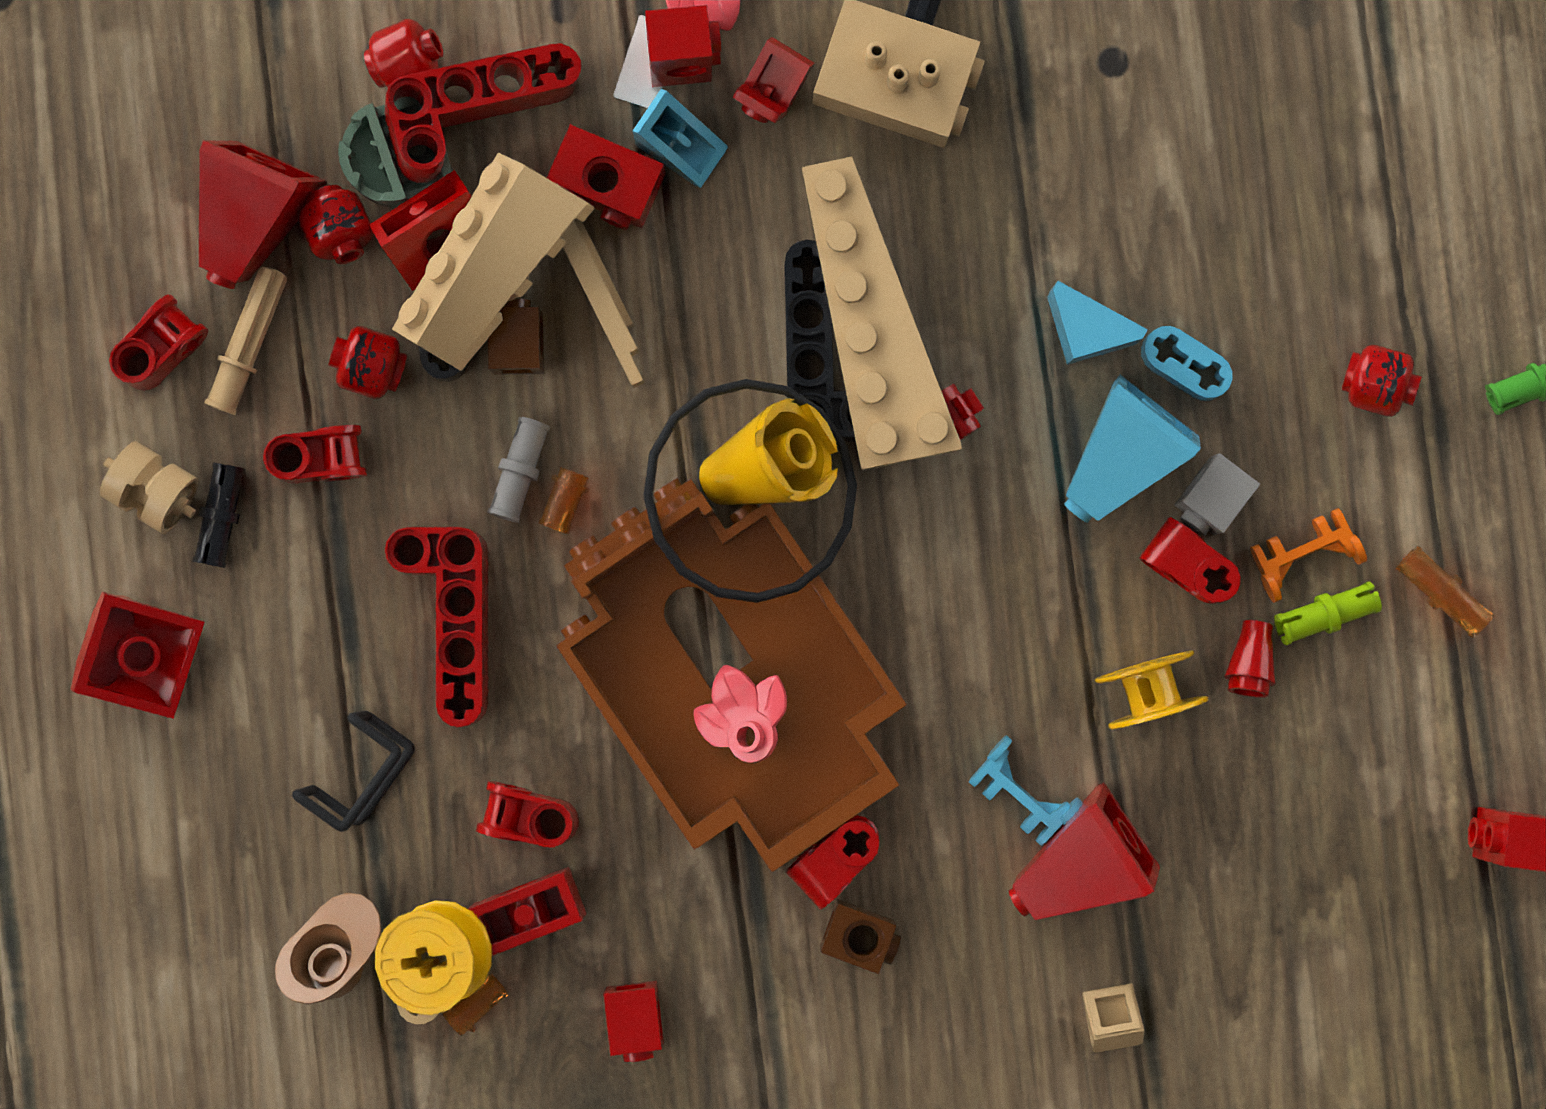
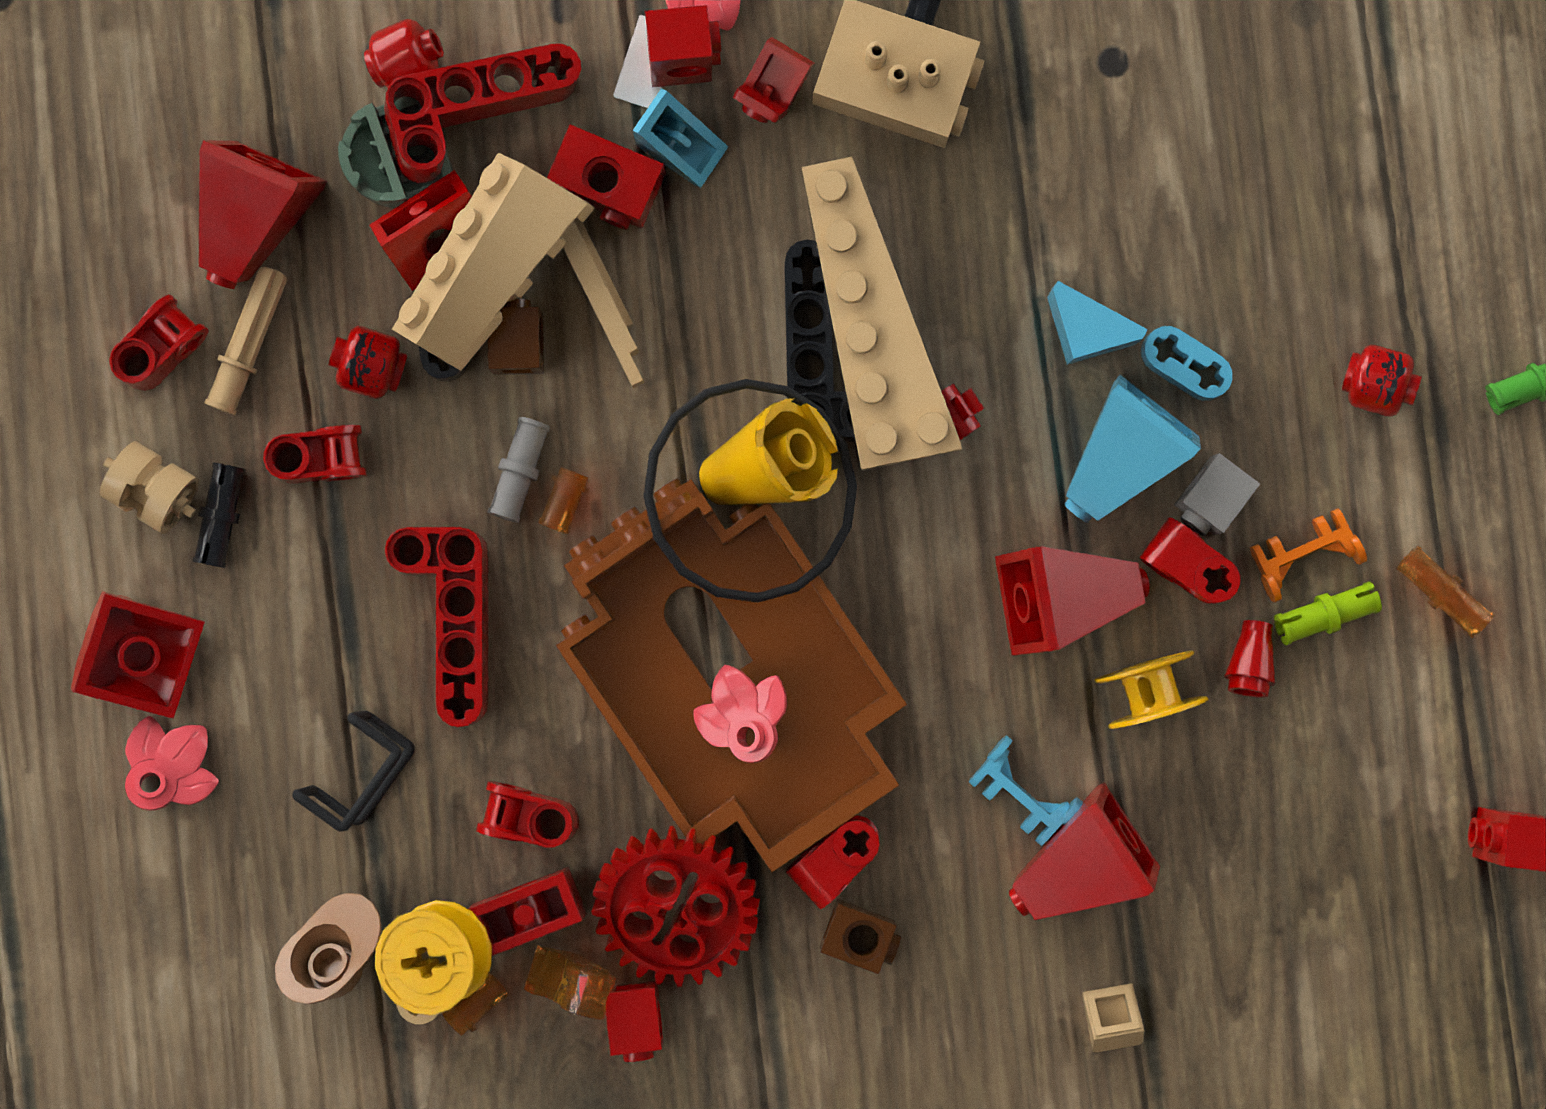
red head [299,185,373,264] -> none
none -> coral plate [125,716,219,811]
none -> clear orange leg [524,945,616,1020]
none -> red gear [591,826,760,987]
none -> red slope [995,546,1150,656]

